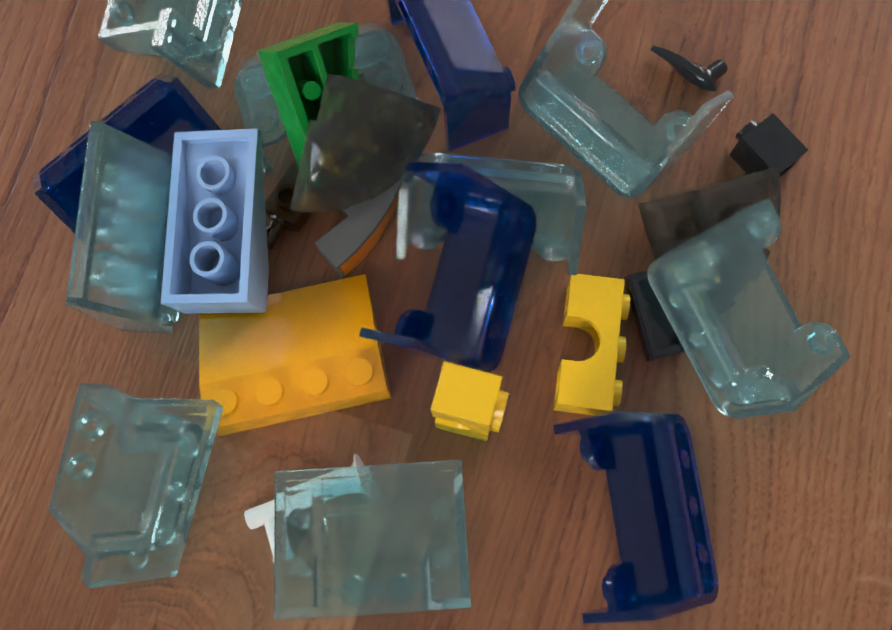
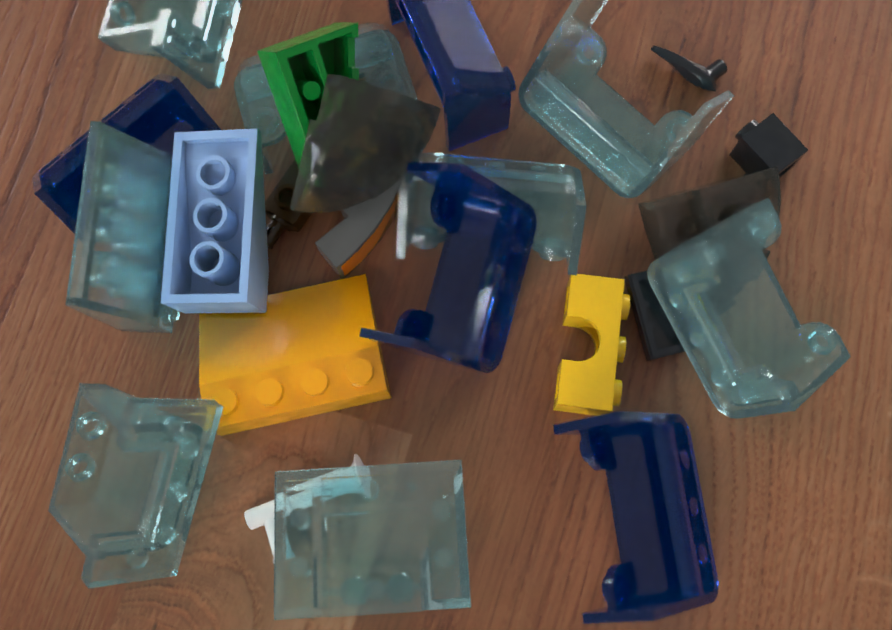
yellow arch [431,361,509,441] -> none

